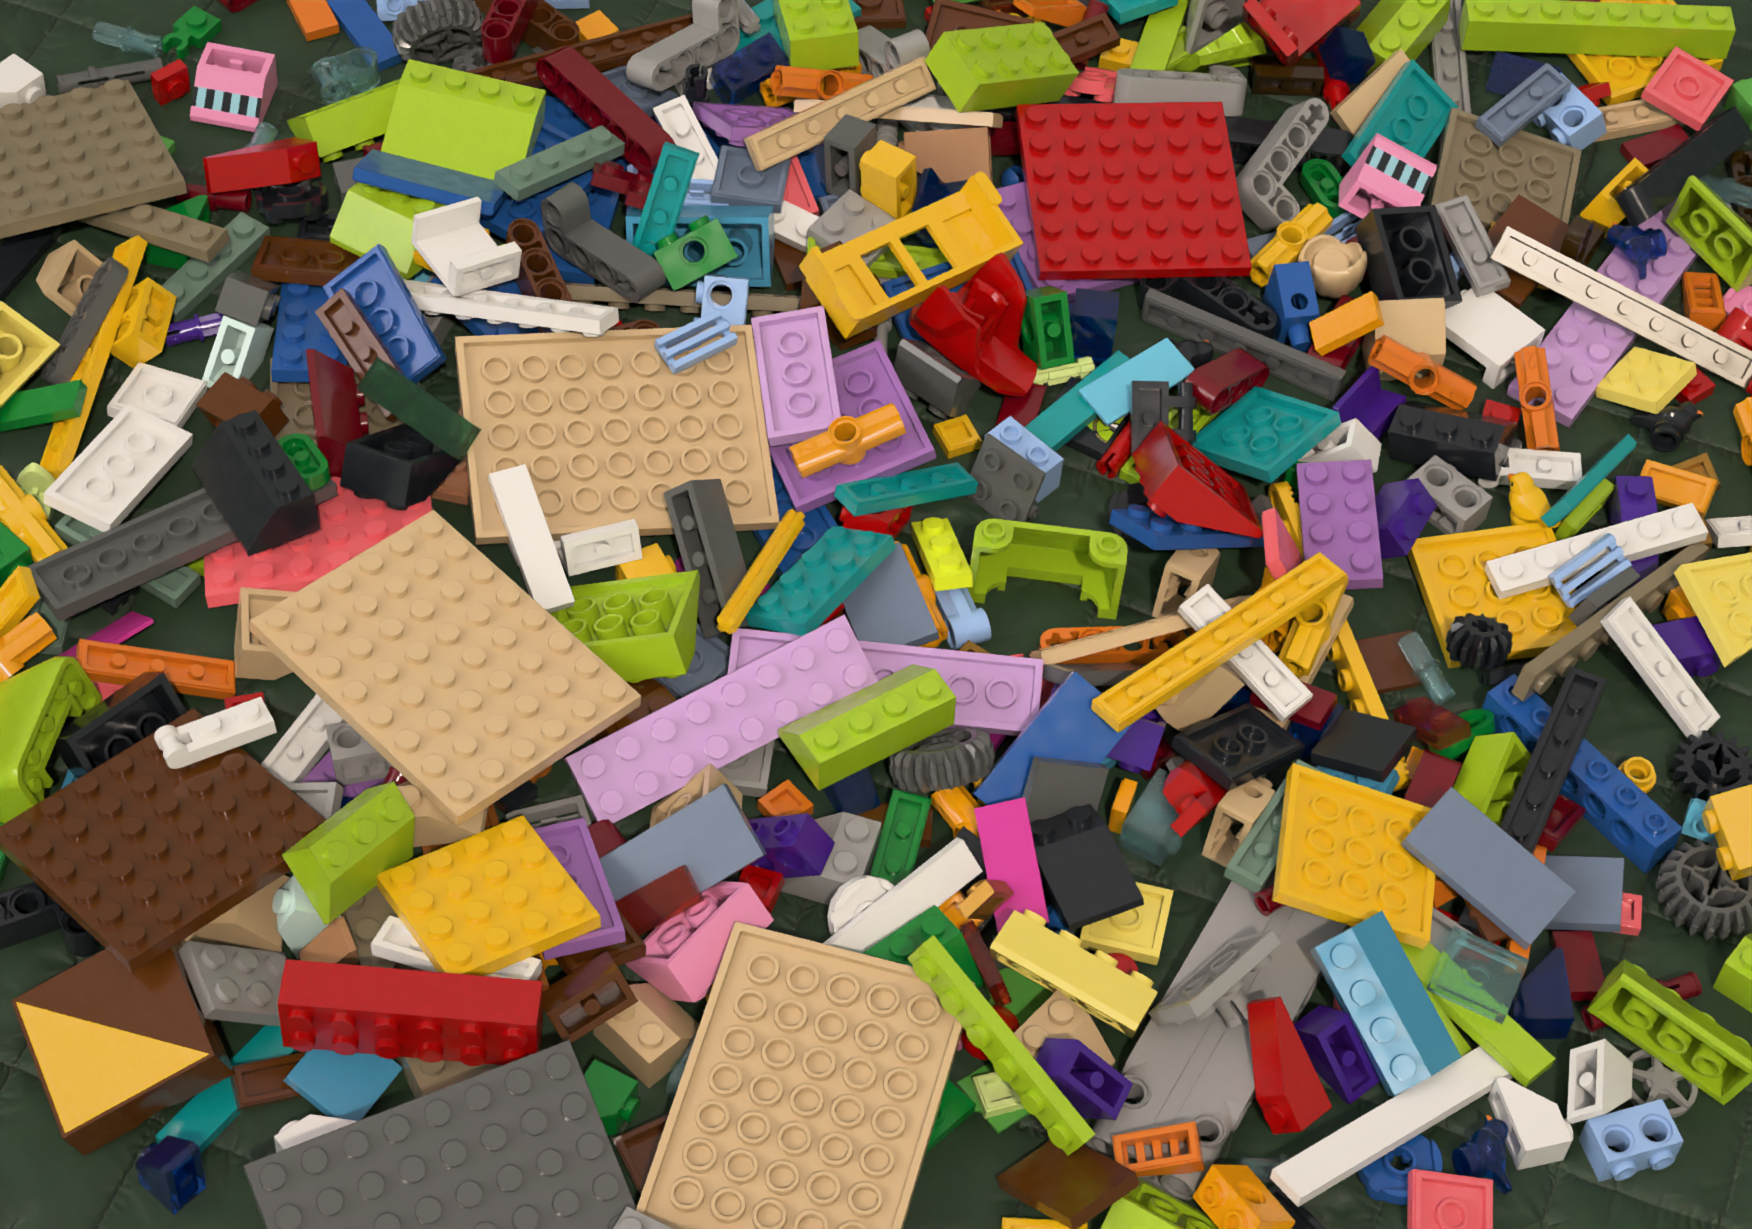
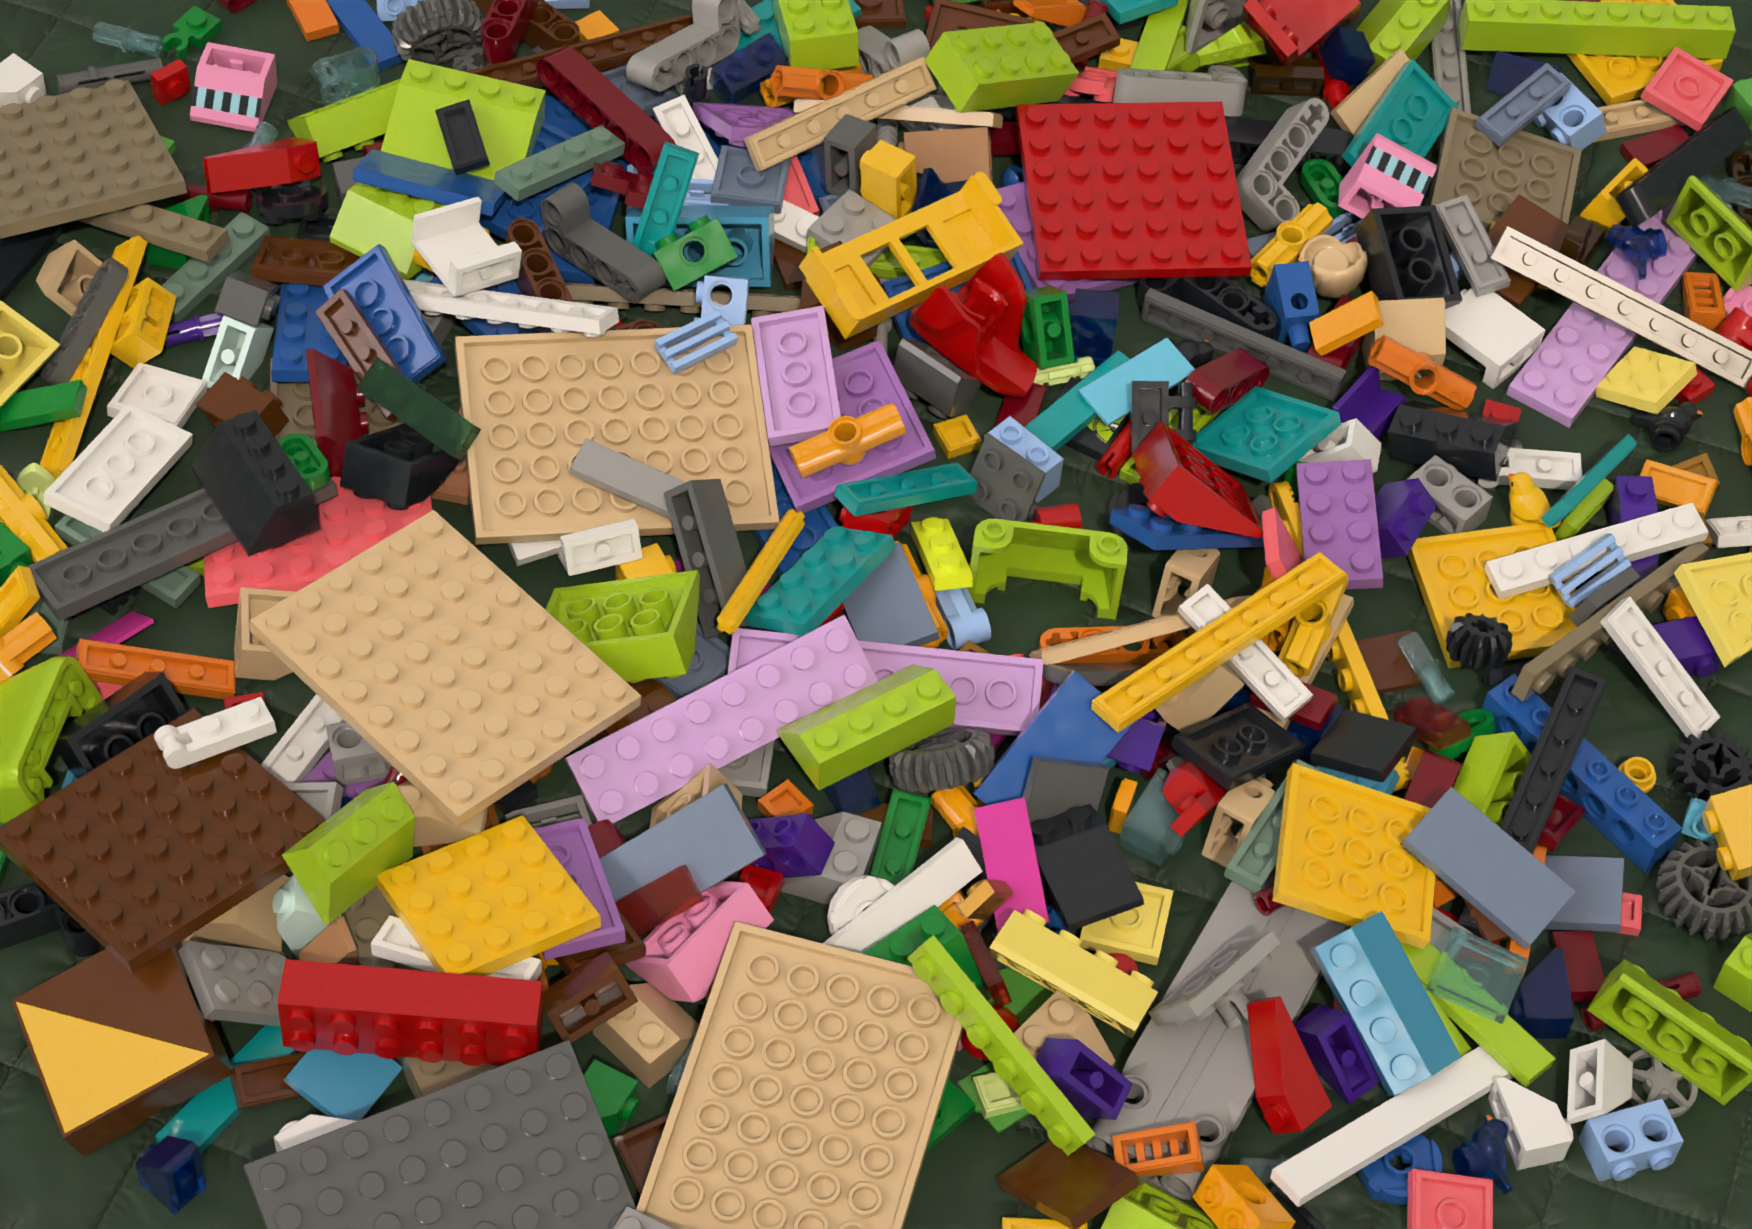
white tile [488,464,575,613] -> none
orange piece [1514,346,1560,452] -> none
red plate [1577,82,1612,106] -> none
none -> black tile [435,99,490,175]
none -> light grey tile [569,438,686,519]
none -> red piece [1030,503,1082,529]

